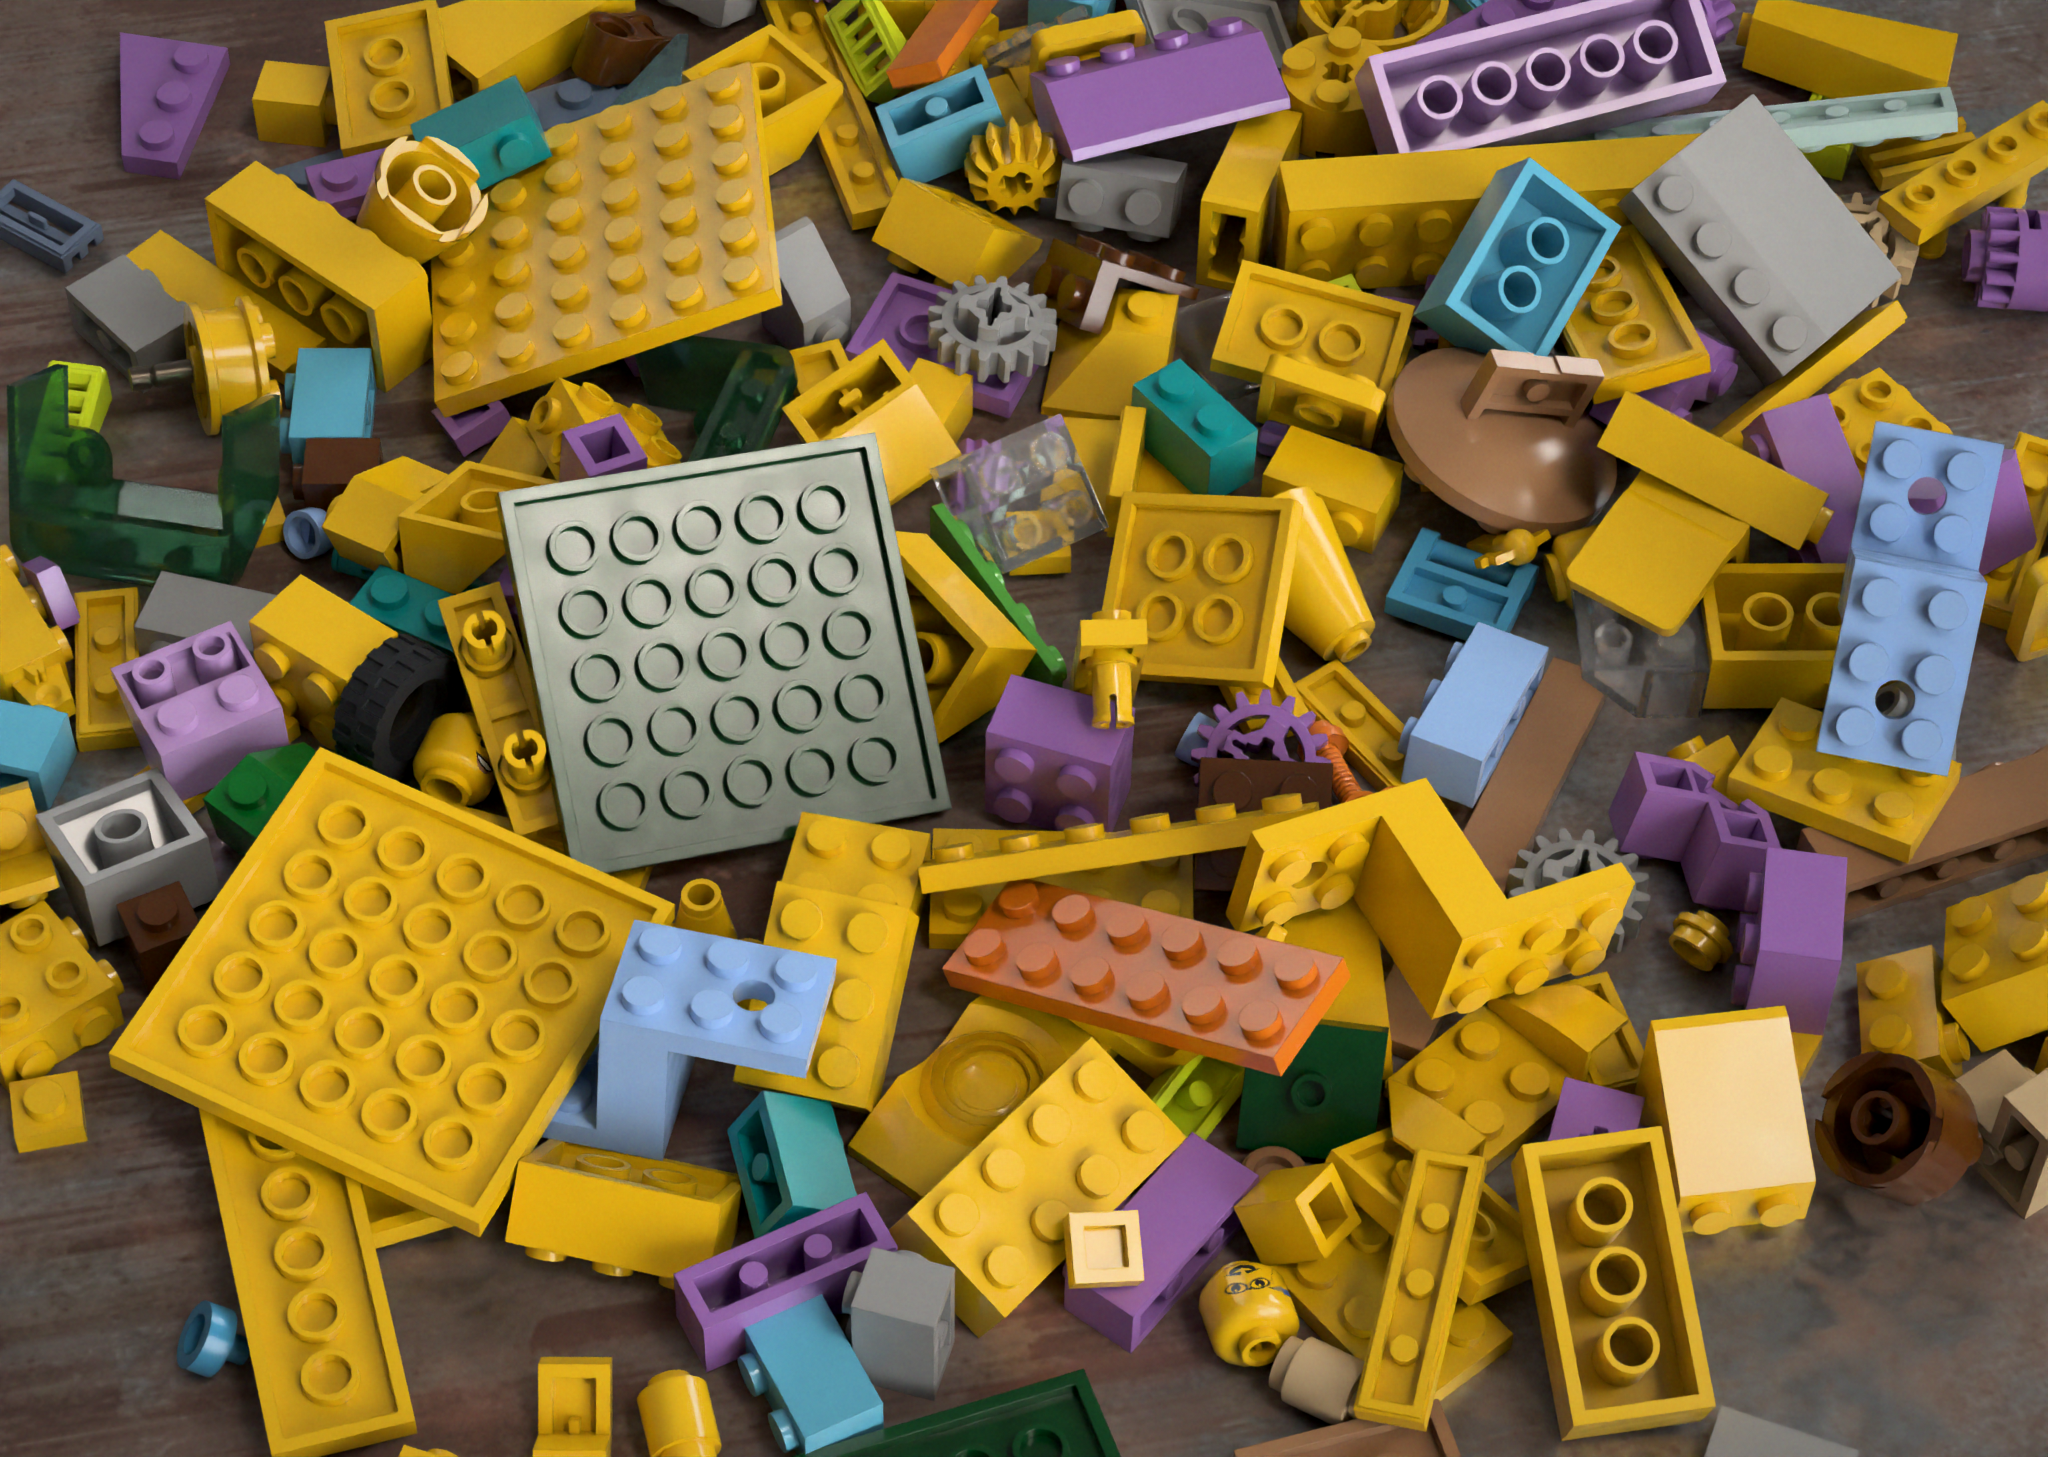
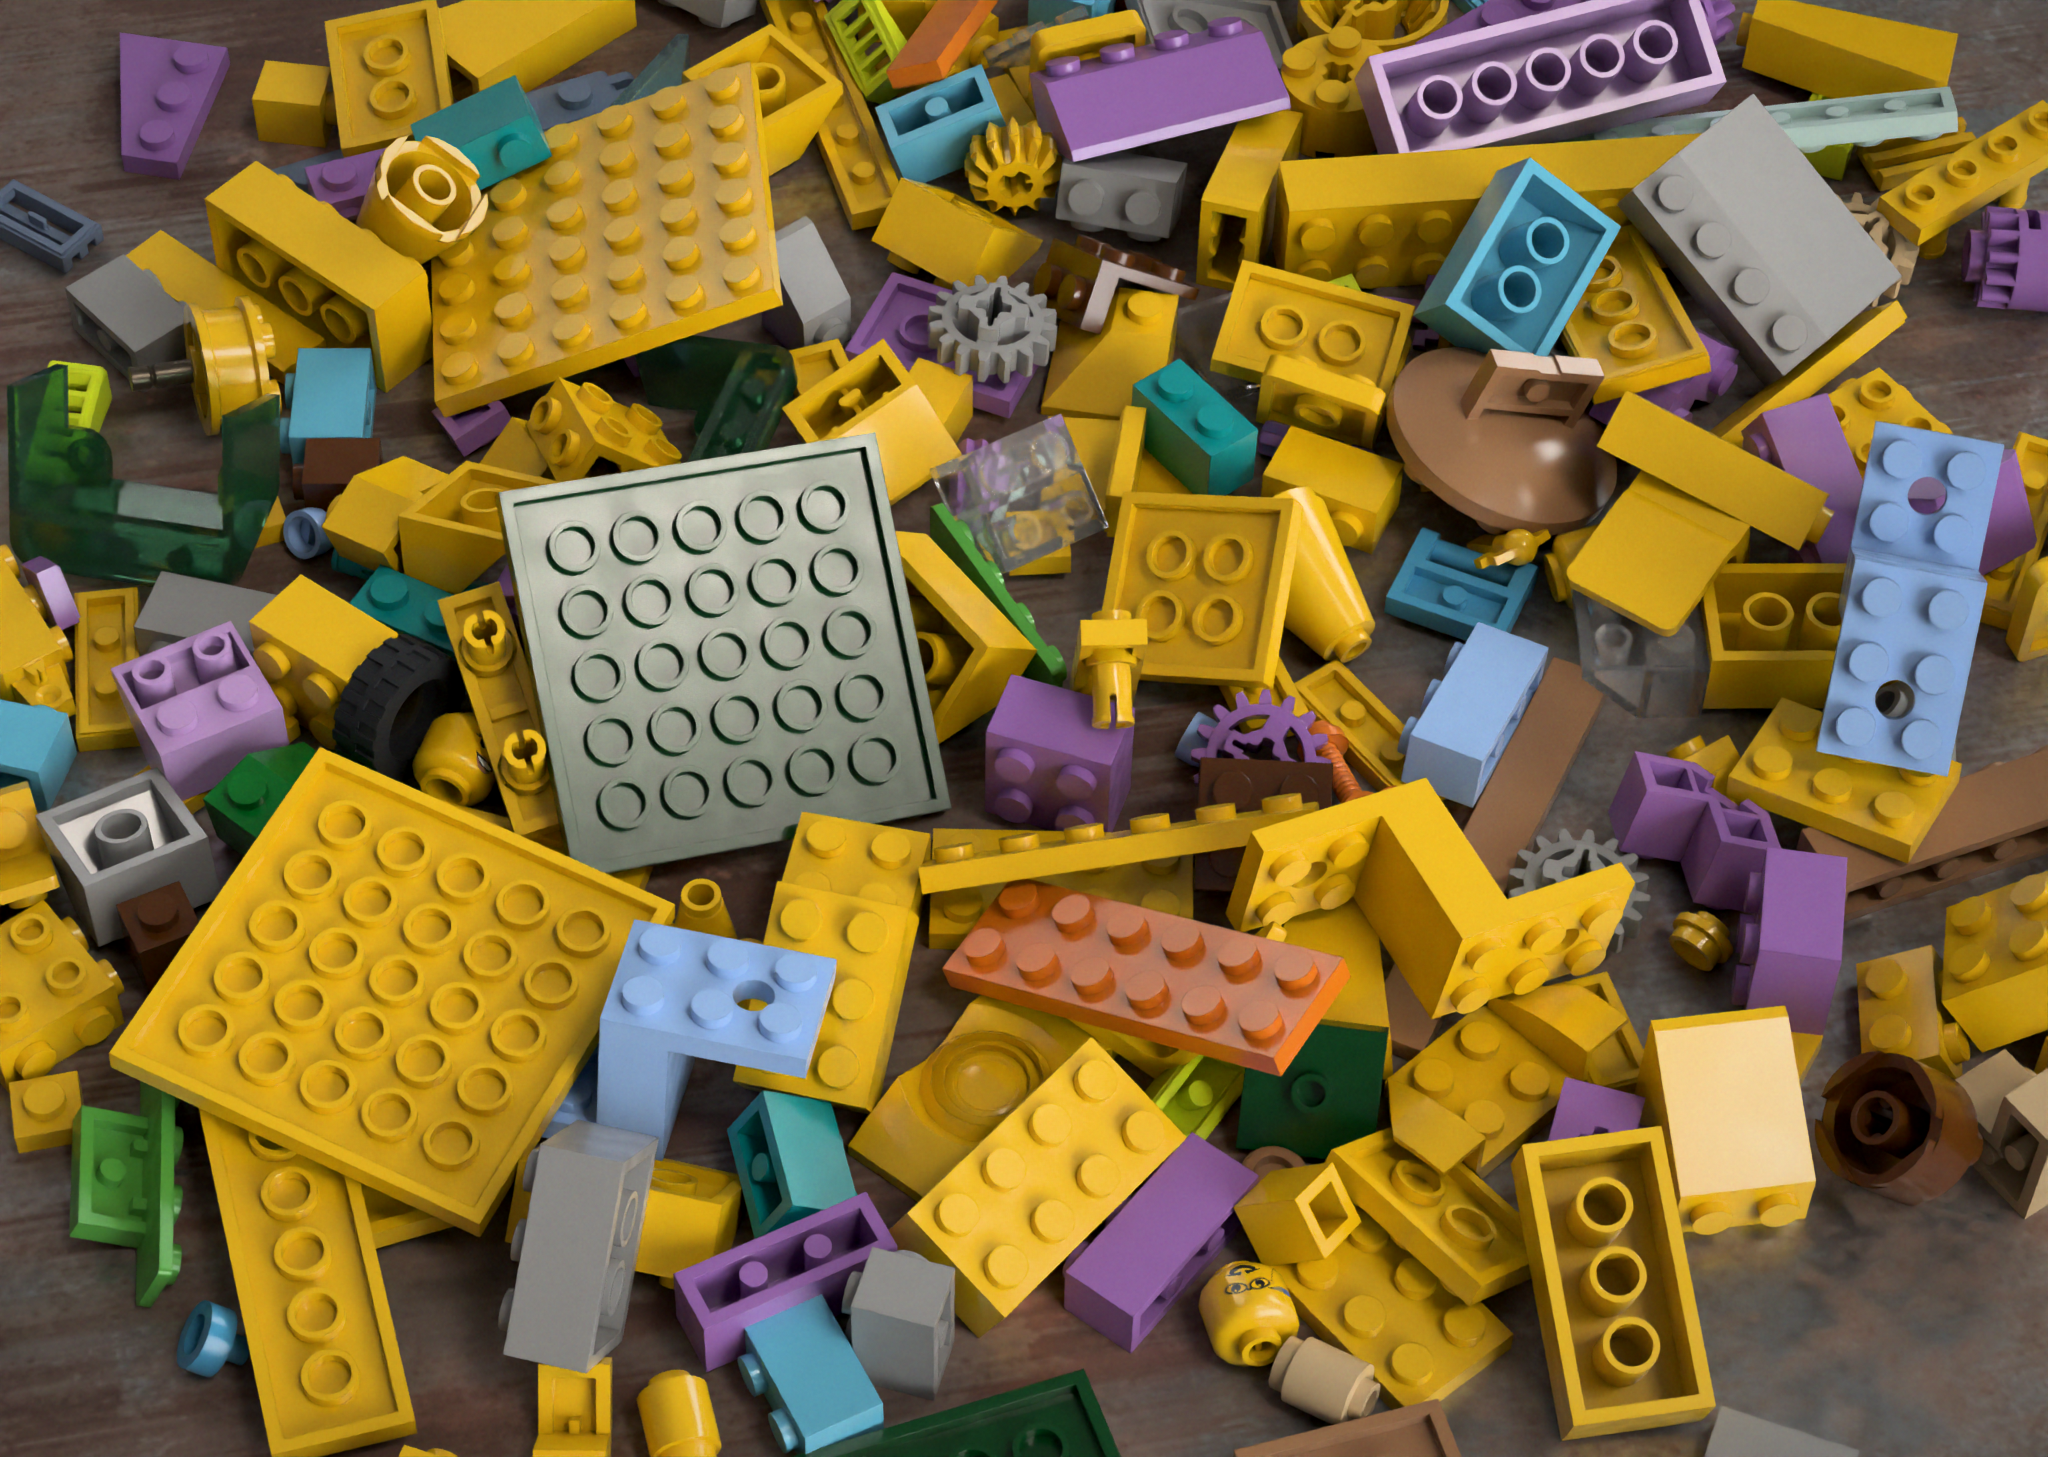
medium lavender brick [559,413,648,482] -> none
reddish brown piece [571,10,683,87] -> none
yellow plate [1063,1210,1144,1289] -> none
yellow tile [1353,1145,1487,1432] -> none
none -> bright green bracket [69,1081,184,1308]
none -> light grey brick [498,1120,659,1373]

